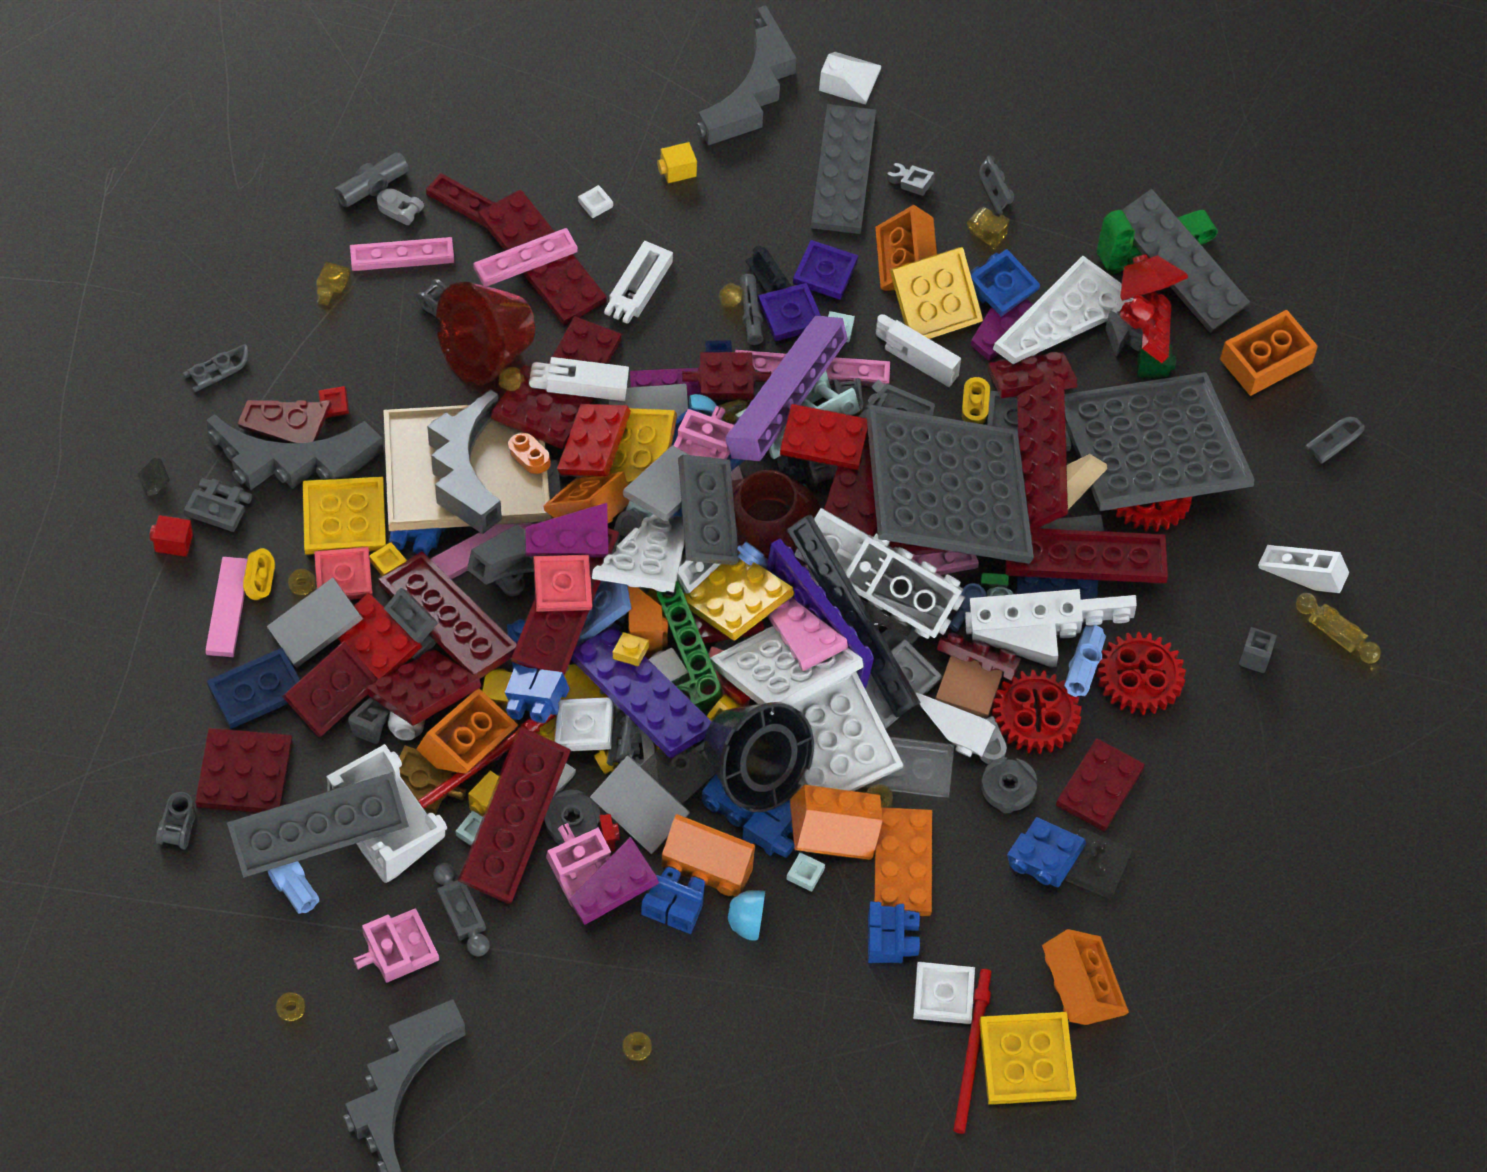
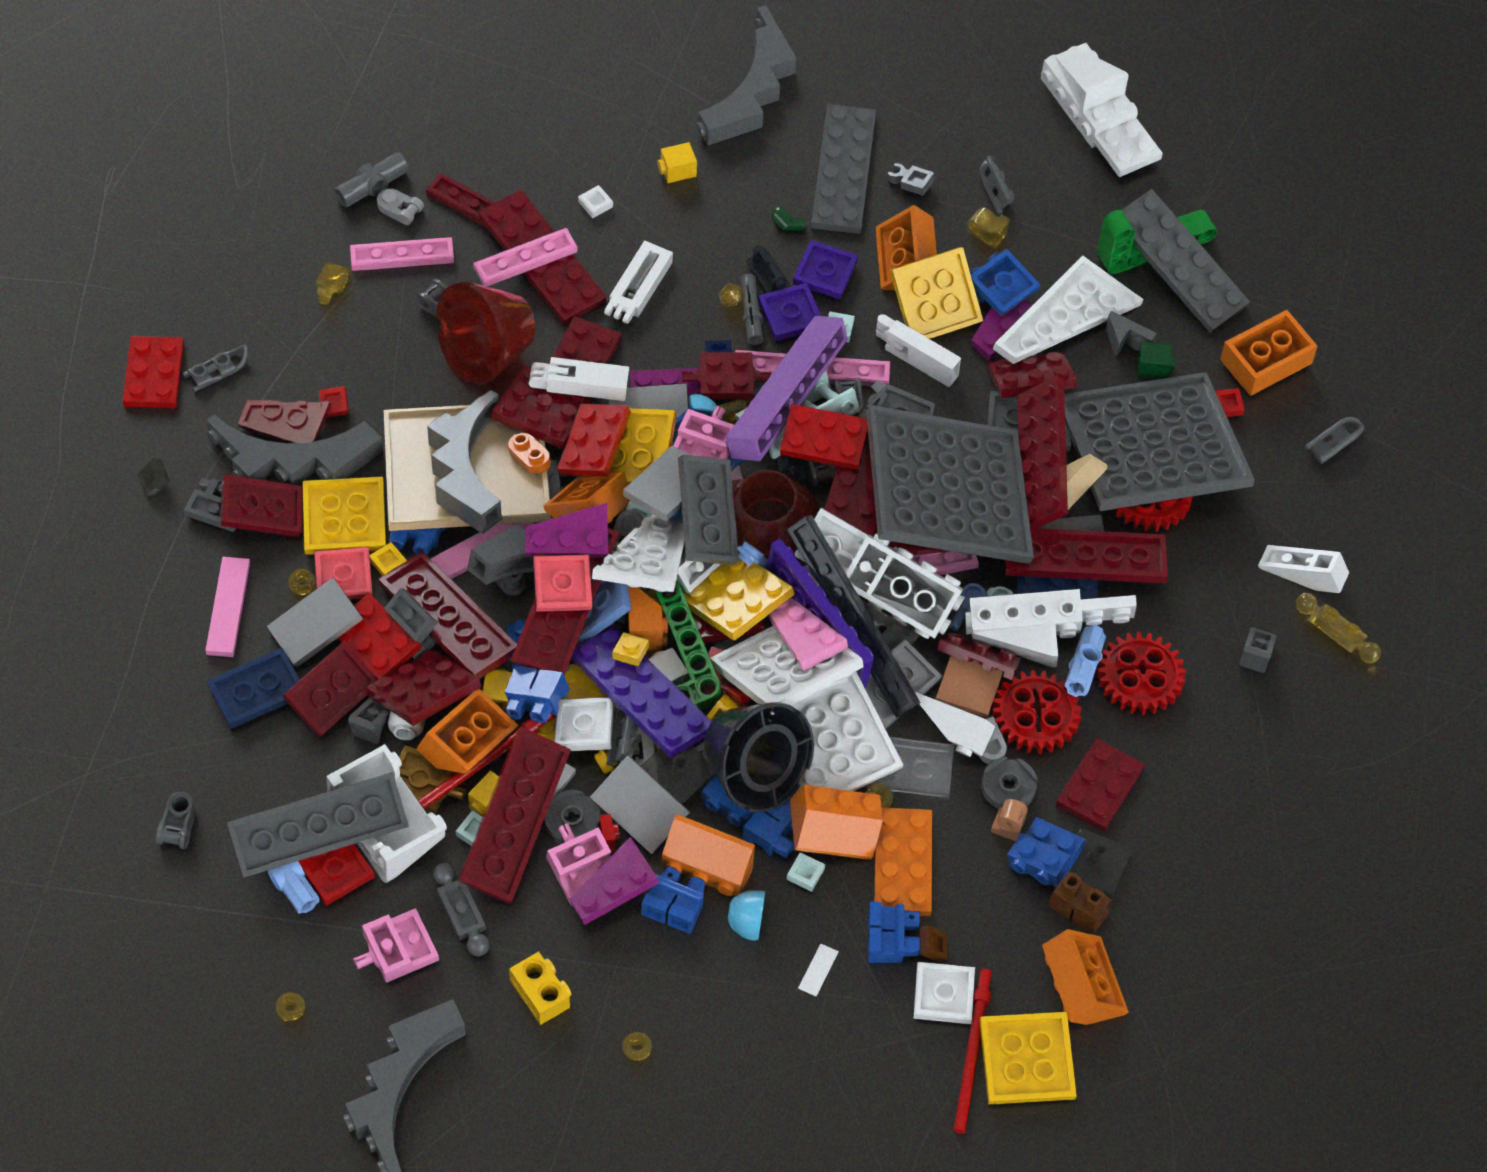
red brick [150,515,193,557] -> none
dark red plate [195,728,293,813] -> none
yellow plate [243,548,275,600] -> none
clear yellow plate [499,367,525,391] -> none
white slope [819,52,881,105] -> none
yellow plate [962,377,990,424] -> none
green tile [979,573,1009,589] -> none
red slope [1120,254,1188,301] -> none
red plate [1120,292,1171,363] -> none
none -> red plate [123,336,184,408]
none -> dark red plate [220,474,303,537]
none -> red plate [298,844,375,906]
none -> yellow brick [509,951,572,1025]
none -> dark green arm [771,206,806,231]
none -> white sticker [798,944,839,996]
none -> reddish brown plate [920,925,947,963]
none -> nougat leg [991,799,1028,841]
none -> white wedge [1041,43,1163,177]
none -> reddish brown hips [1048,872,1111,935]
none -> red plate [1215,388,1245,417]

